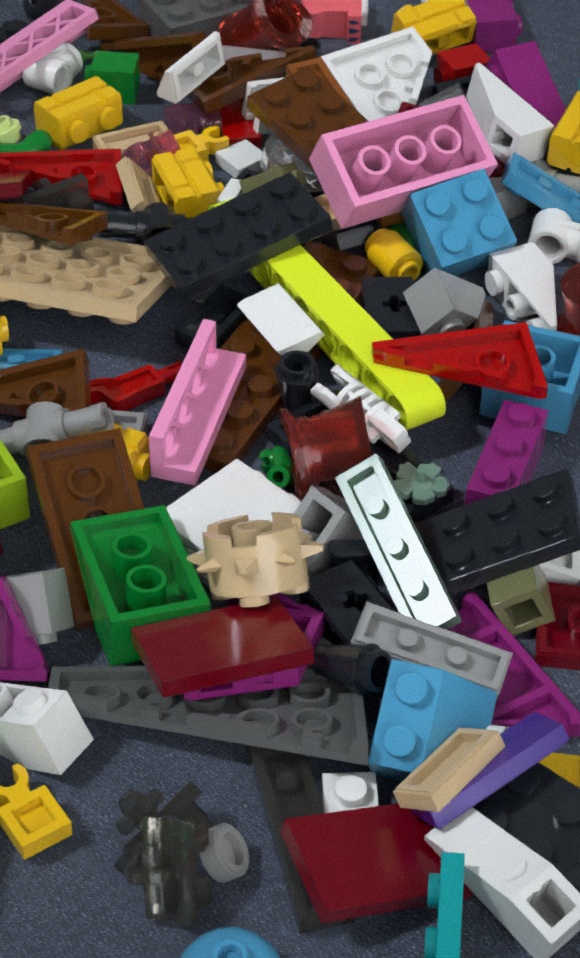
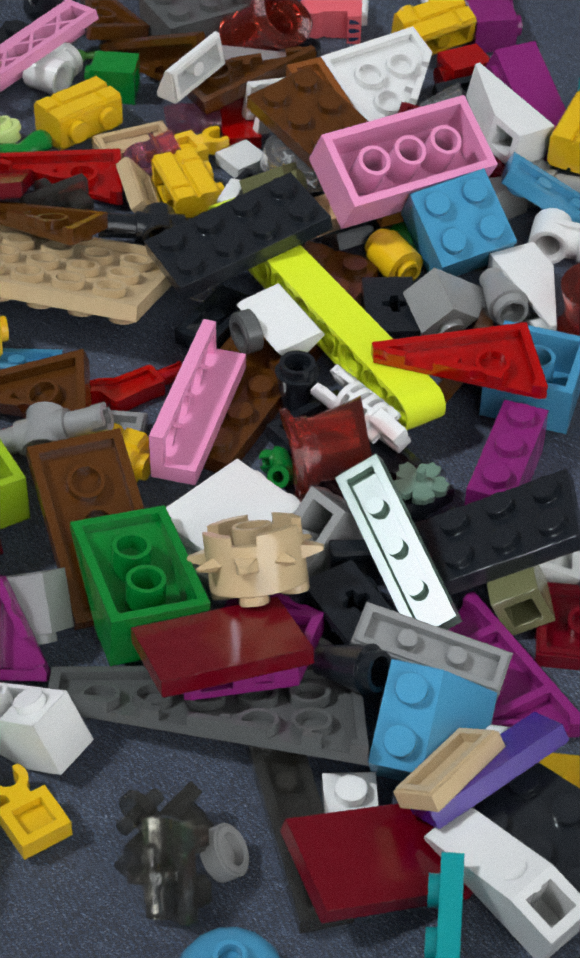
none -> dark grey tile [229,309,264,355]
none -> light grey cone [479,267,529,325]

